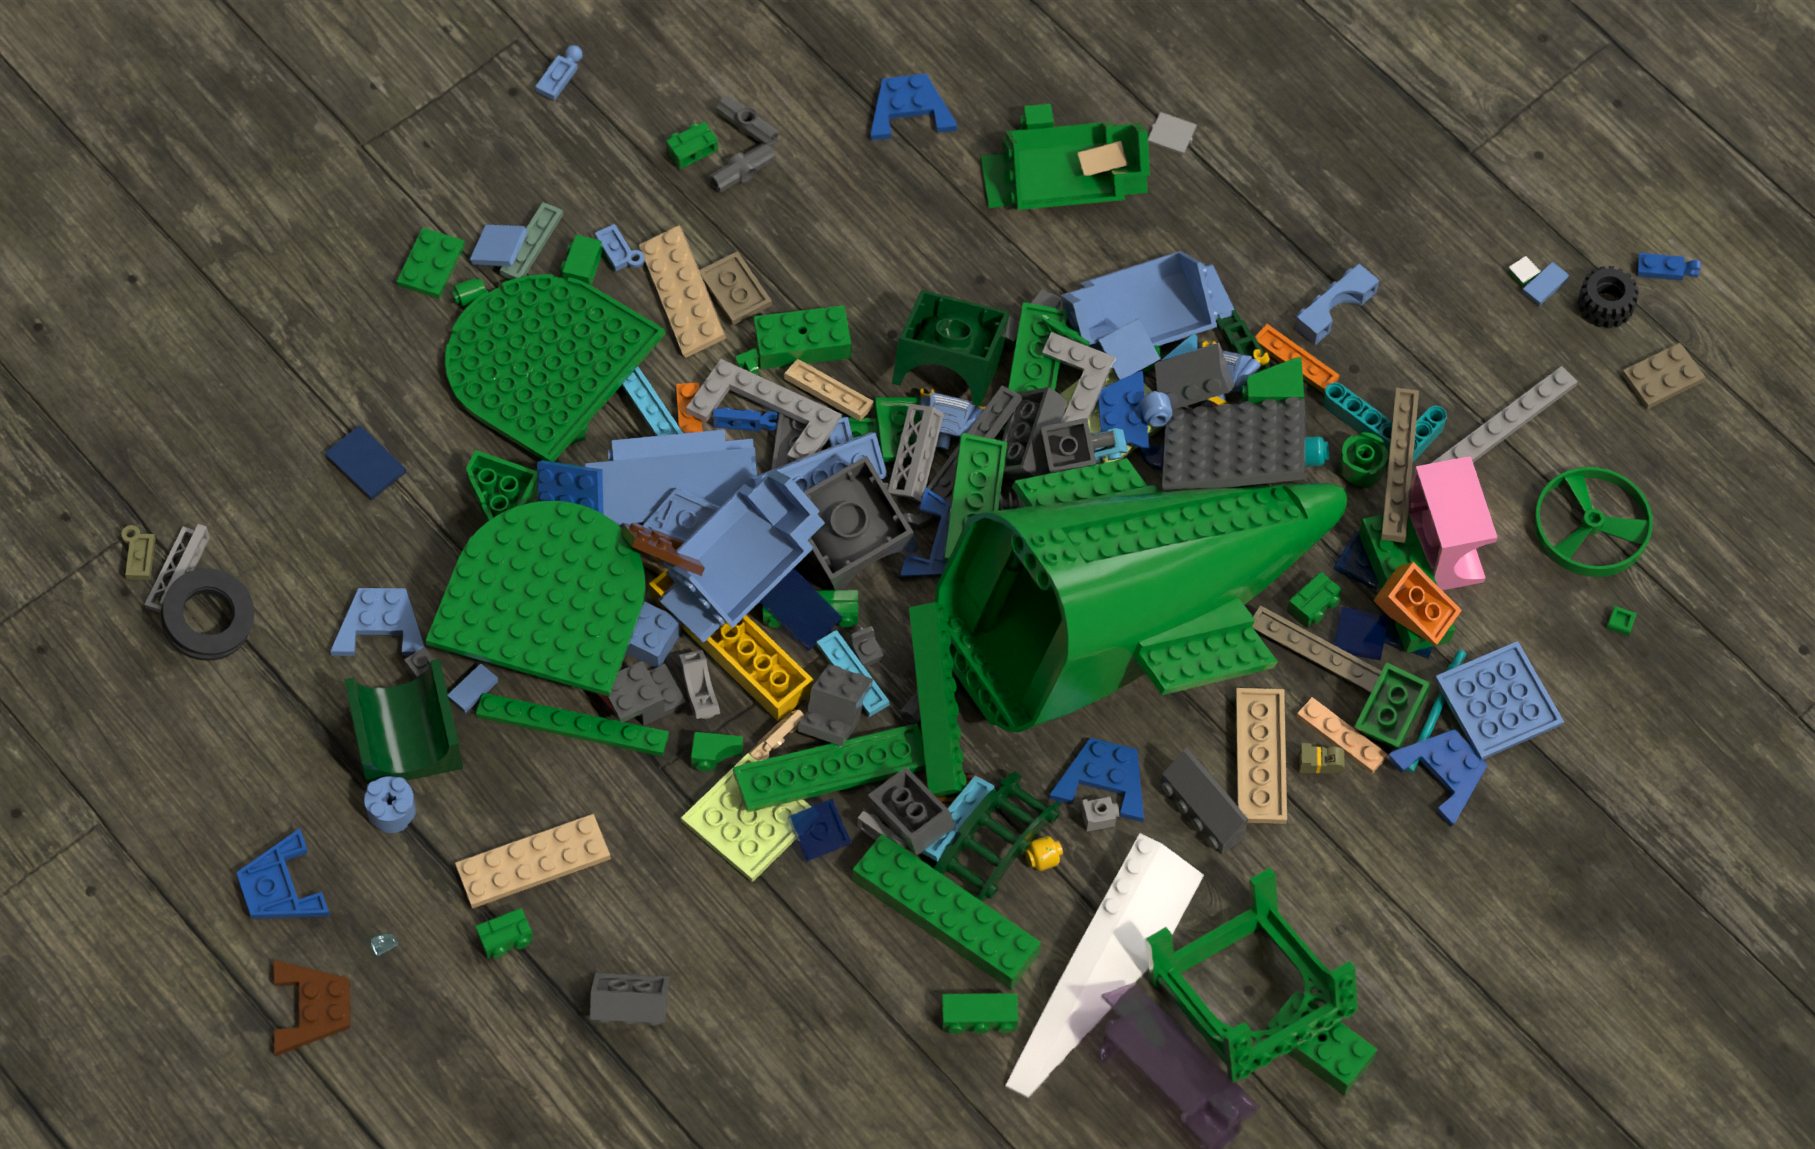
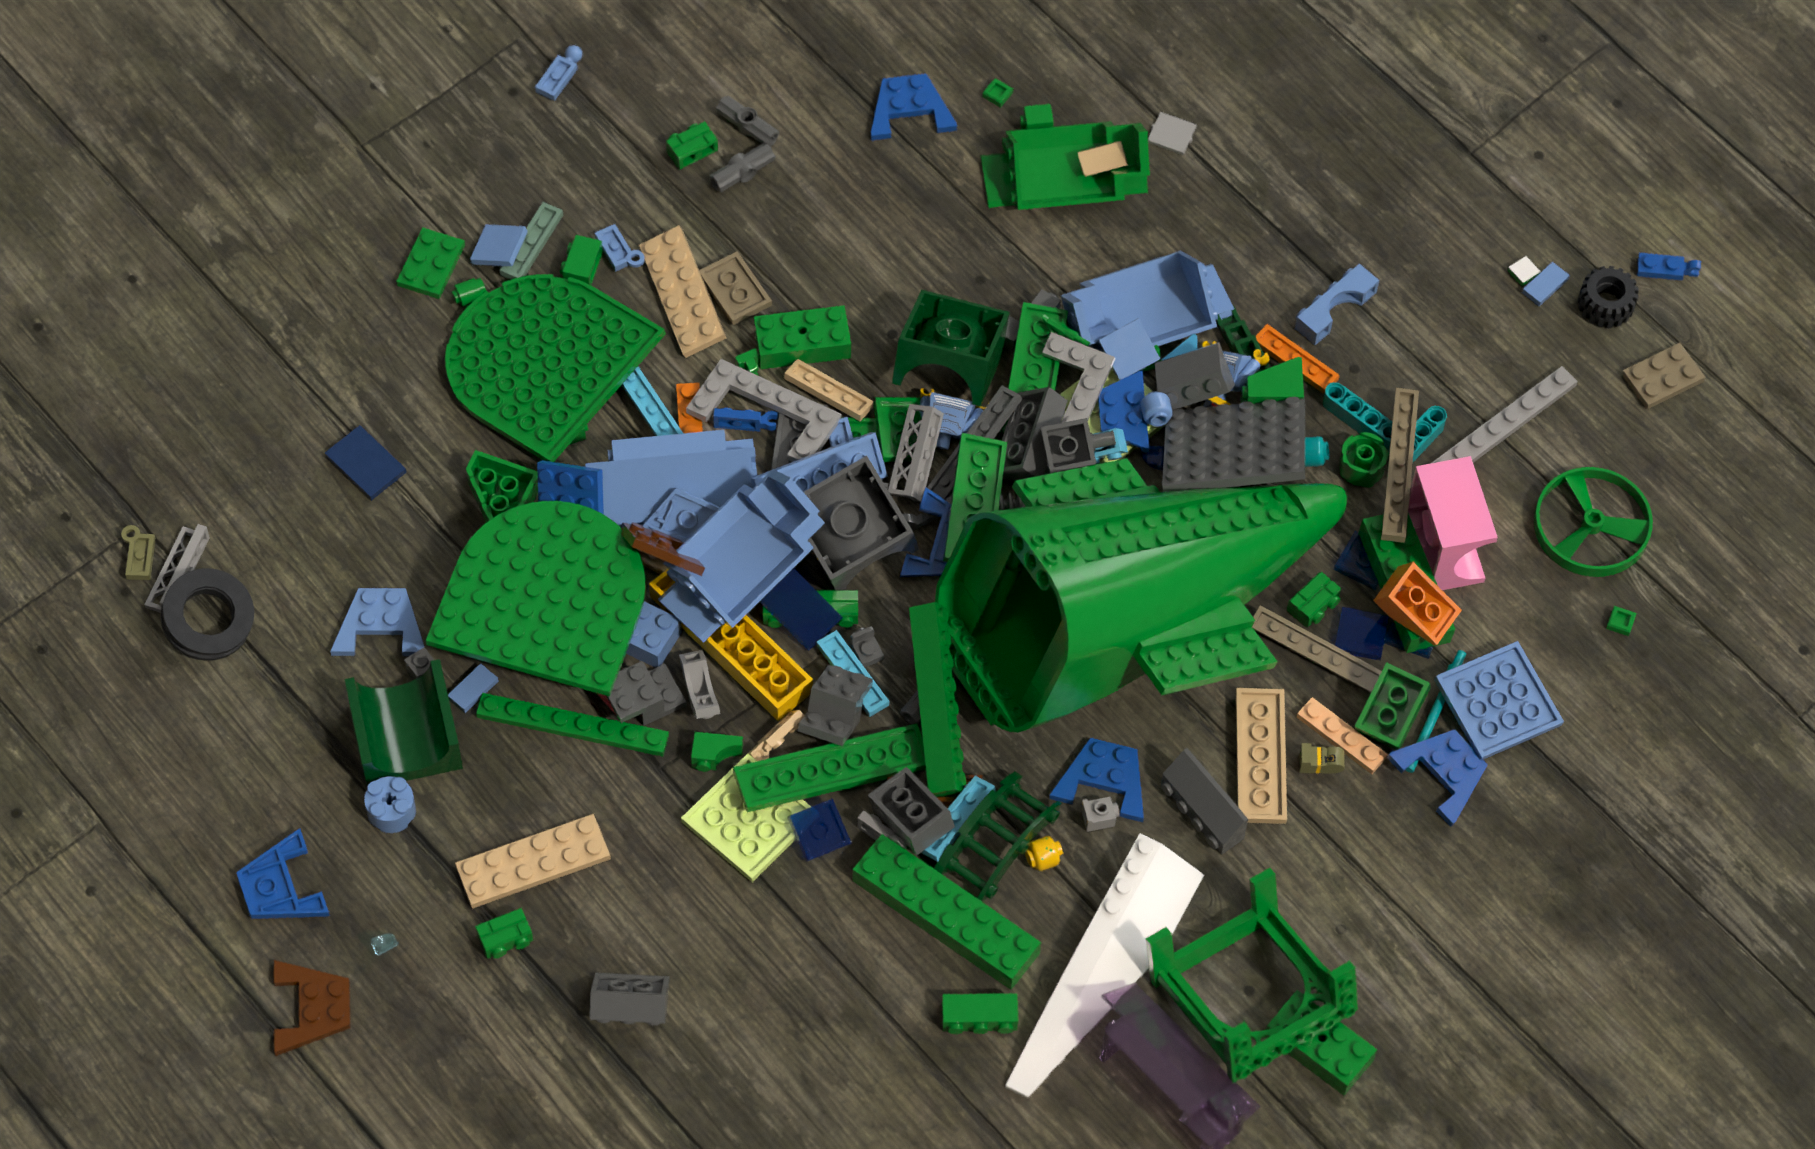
none -> green tile [982,78,1013,108]

